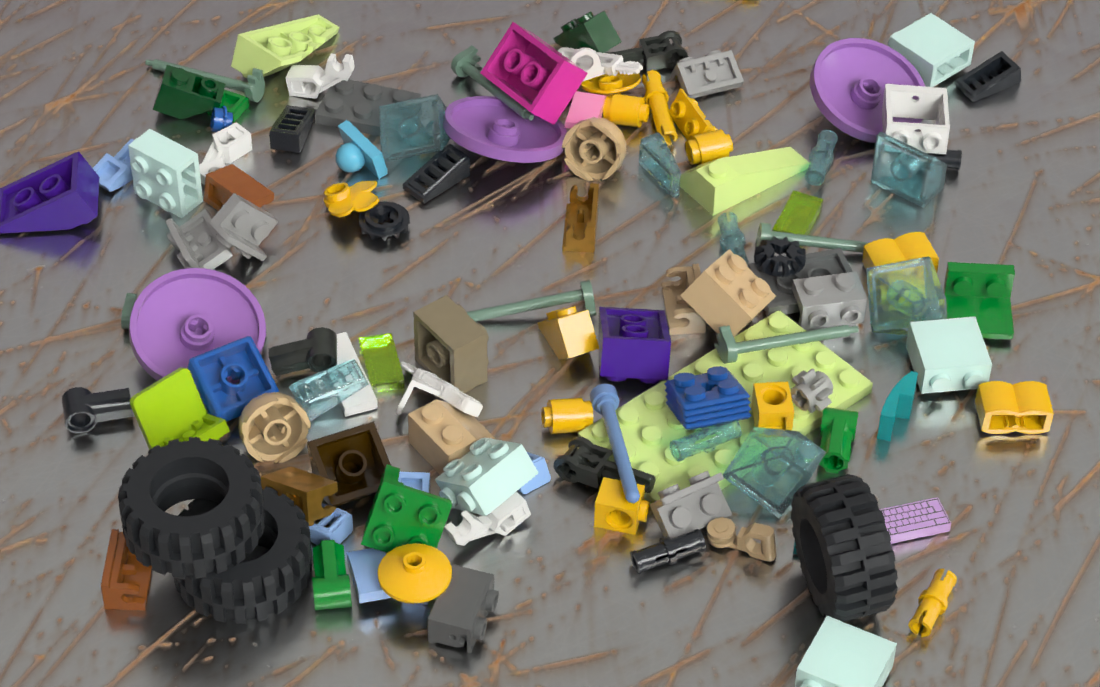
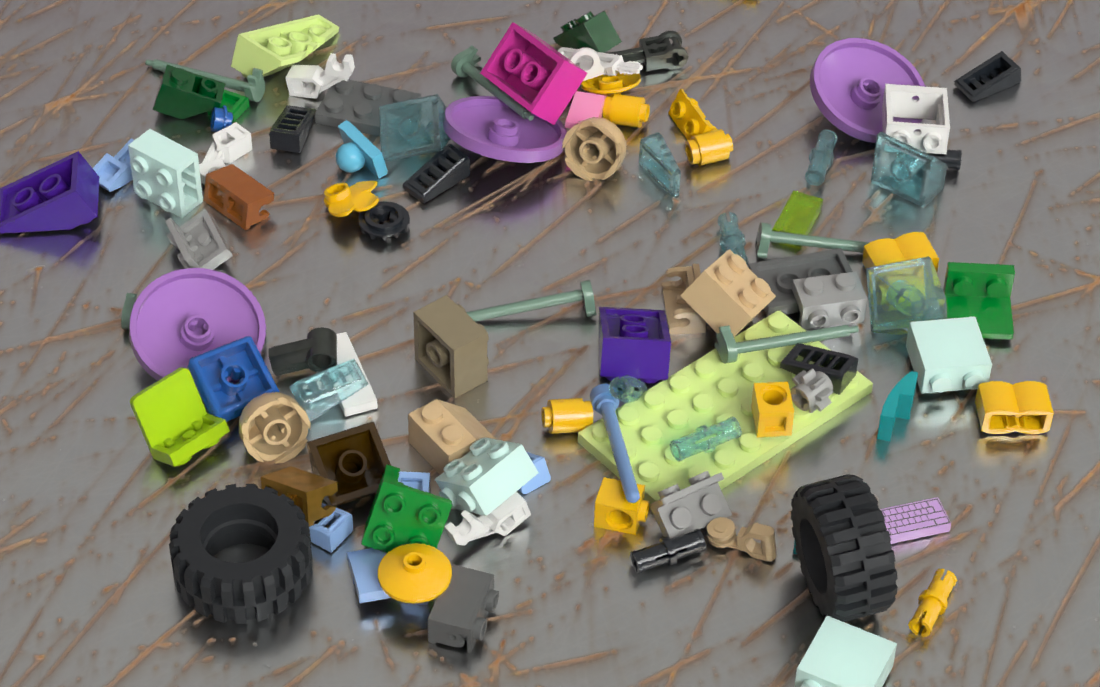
black piece [62,387,133,433] -> none
dark orange hinge [101,529,152,611] -> none
black tyre [118,437,265,579] -> none
light grey bracket [209,193,279,261] -> none
green piece [312,540,352,610] -> none
clear neon green tile [359,333,405,393] -> none
white piece [395,362,483,418] -> none
yellow slope [537,306,600,359] -> none
pearl dark grey connector [553,436,656,493] -> none
pearl gold hinge [562,183,599,253] -> none
yellow pin [642,70,678,146] -> none
blue brick [664,366,752,430] -> none
light grey bracket [671,50,744,98] -> none
yellowish green wedge [674,147,810,216] -> none
clear light blue slope [723,427,826,518] -> none
black gear [754,235,806,277] -> none
green piece [818,407,858,473] -> none
light aqua brick [888,13,975,87] -> none
none -> clear light blue pin [609,375,647,403]
none -> black slope [780,343,858,395]

